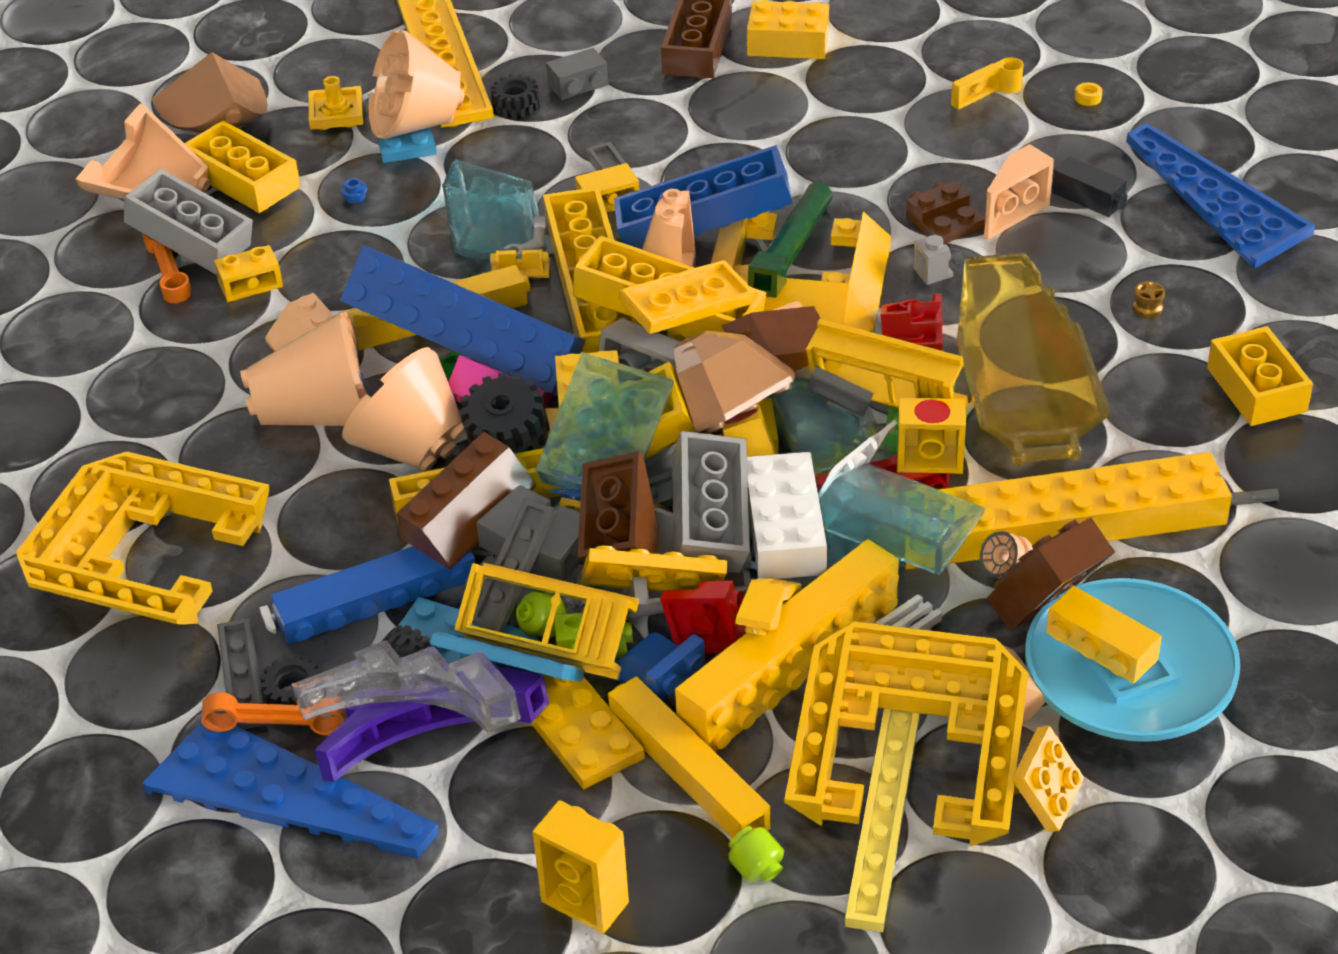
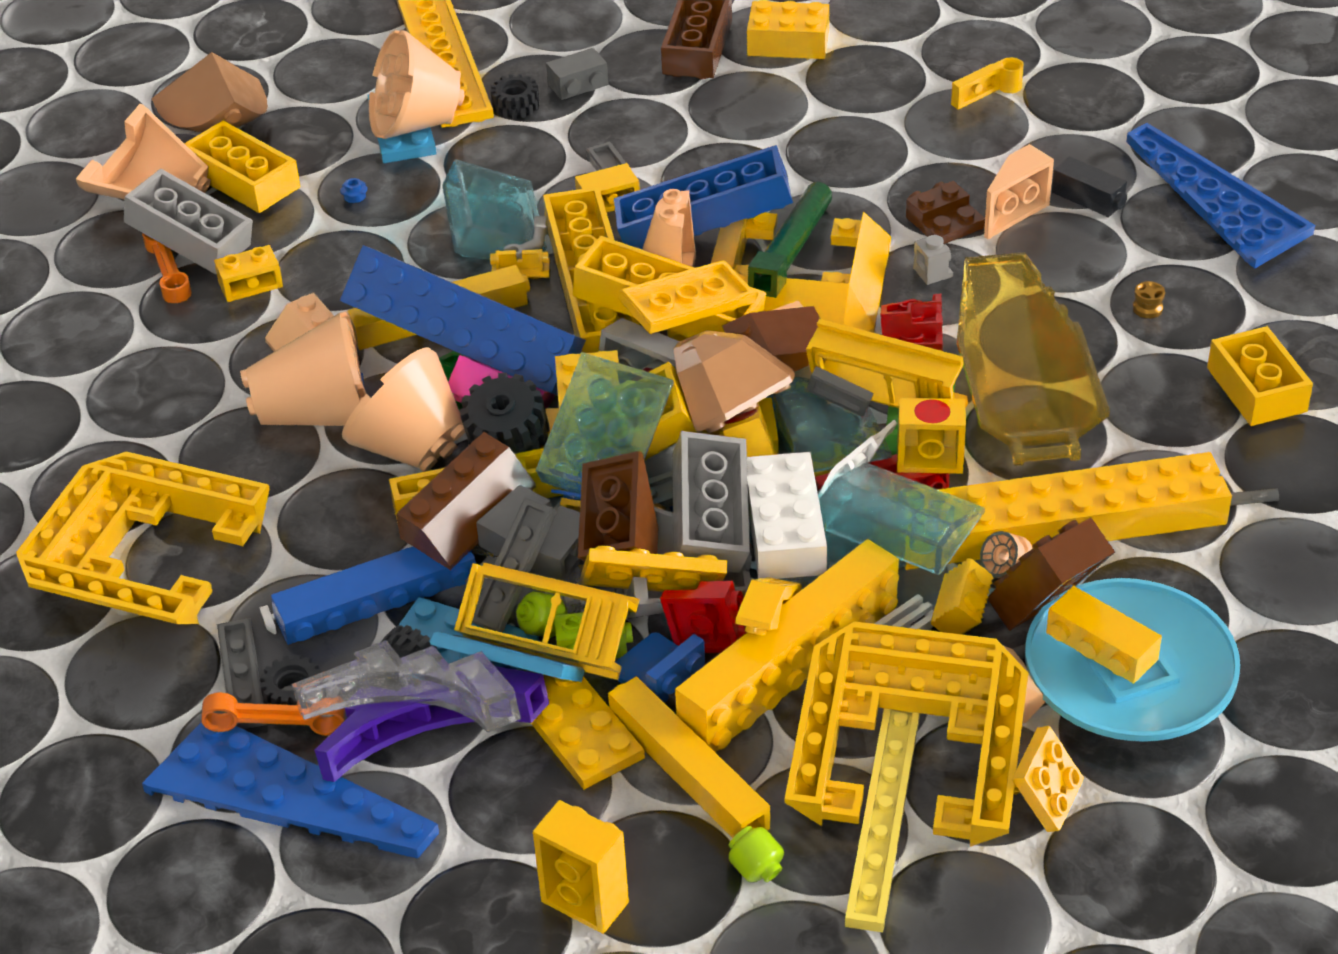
yellow plate [308,76,364,130] -> none
yellow tile [1074,82,1102,106] -> none
none -> yellow brick [931,558,994,635]

